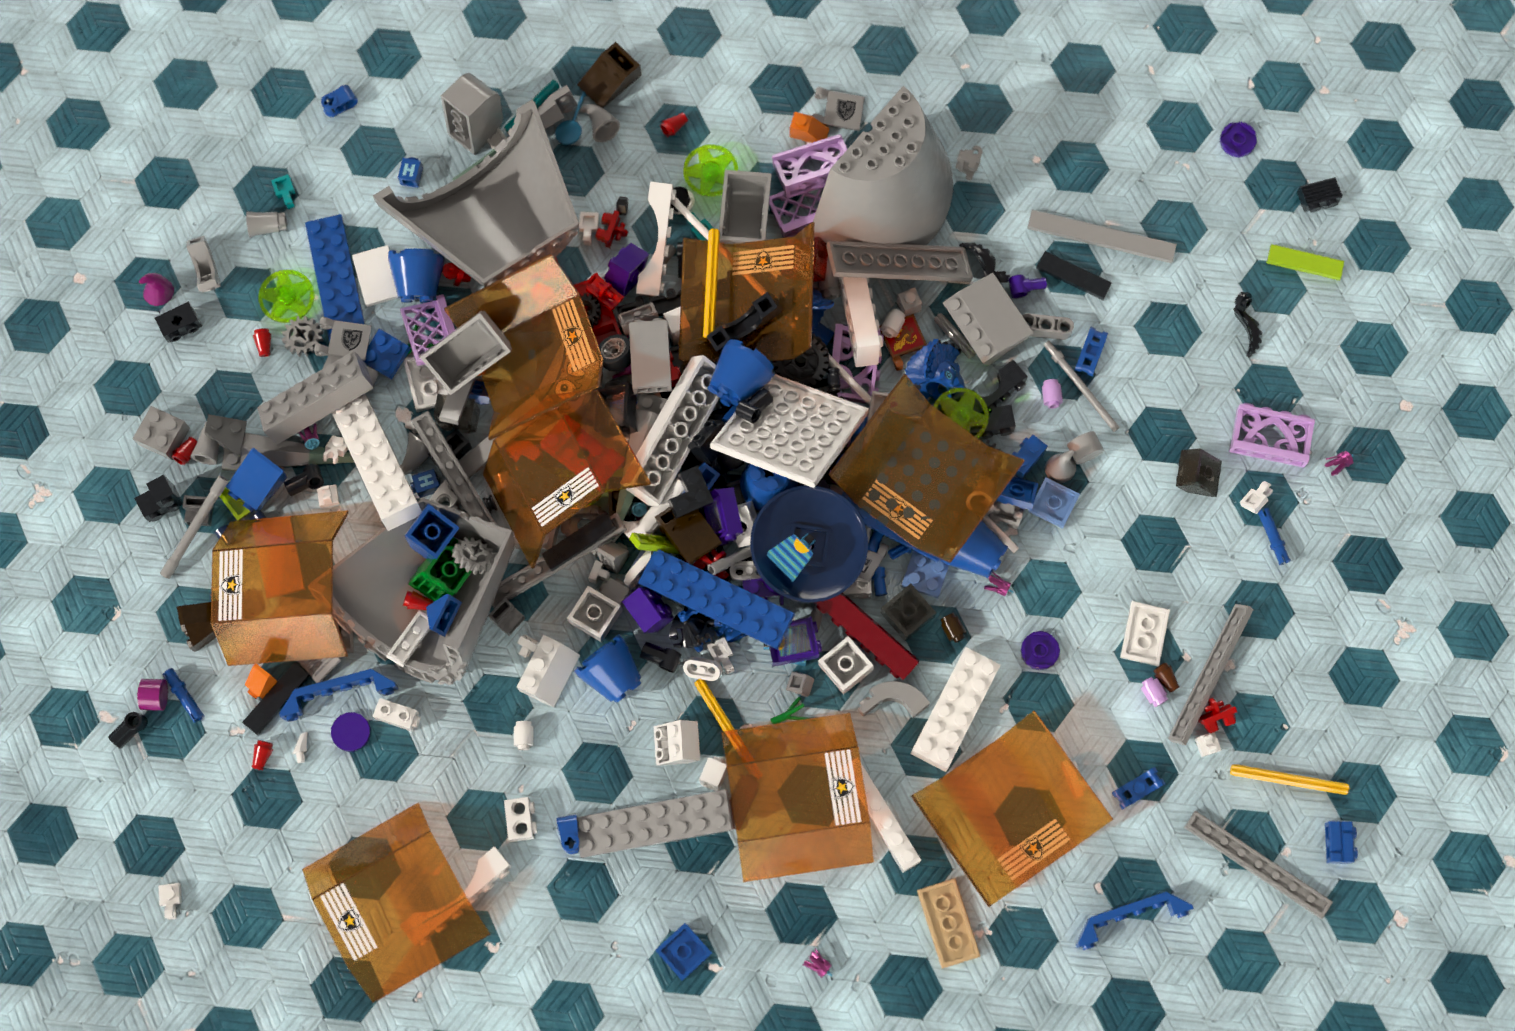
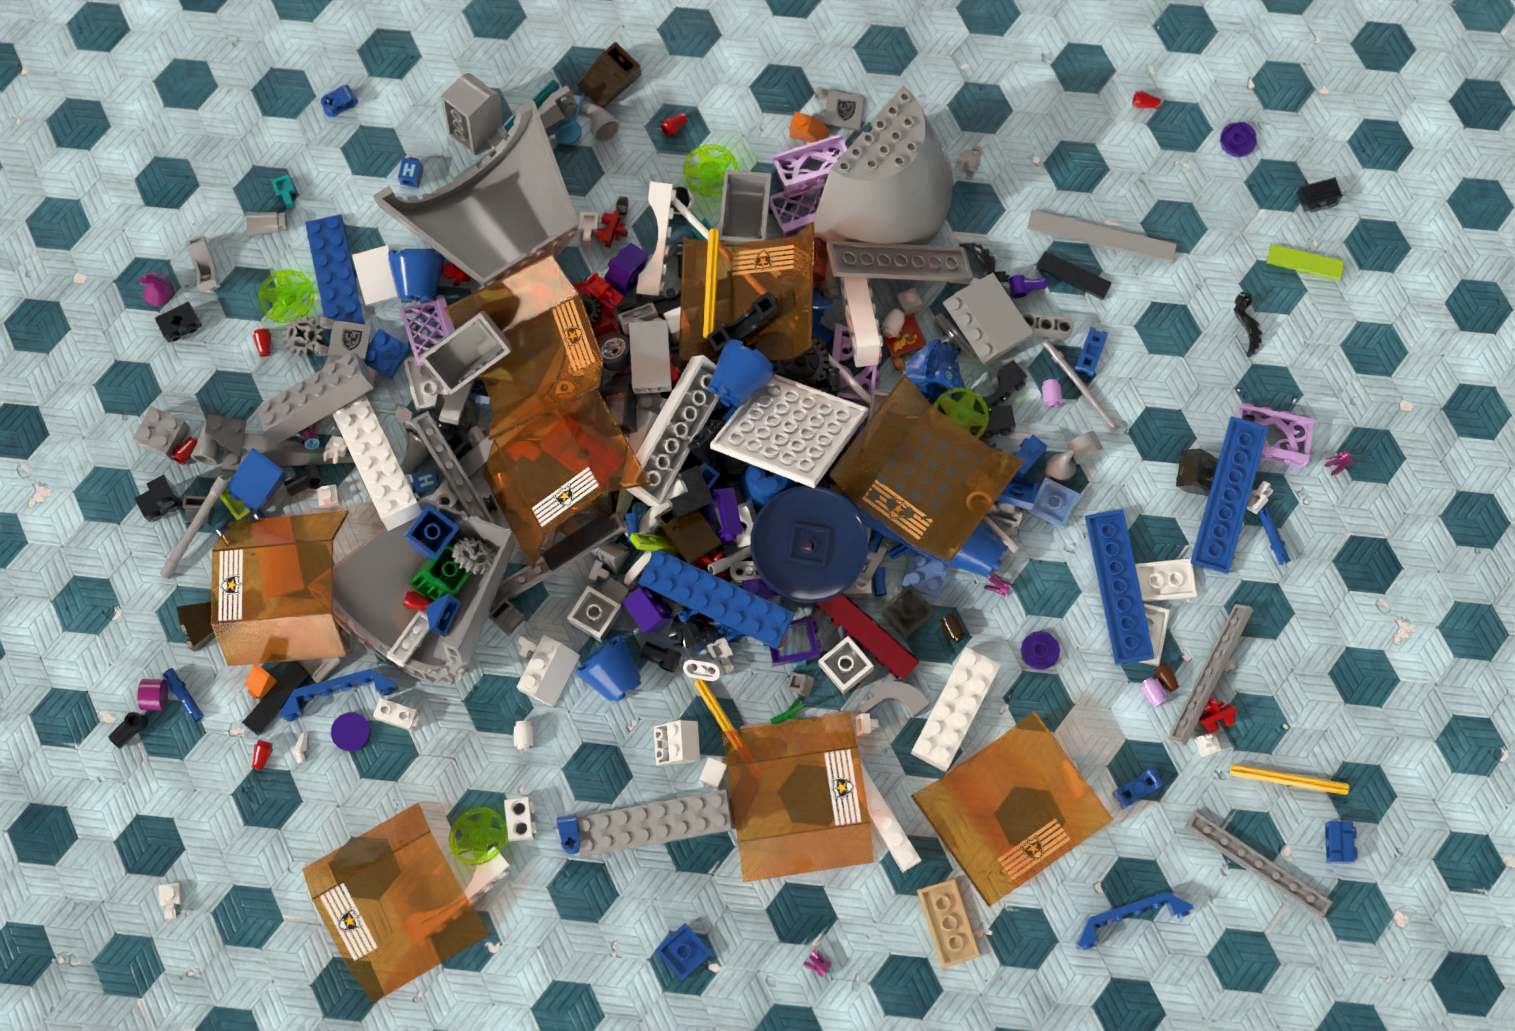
black piece [735,388,773,424] -> none
torso [767,533,816,582] -> none
none -> clear neon green wheel [449,808,507,865]
none -> white tile [466,426,488,448]
none -> blue pin [625,513,641,543]
none -> white tile [856,713,879,736]
none -> blue plate [1085,509,1155,666]
none -> red cone [1132,90,1161,109]
none -> white tile [1135,558,1198,603]
none -> blue plate [1190,416,1269,574]

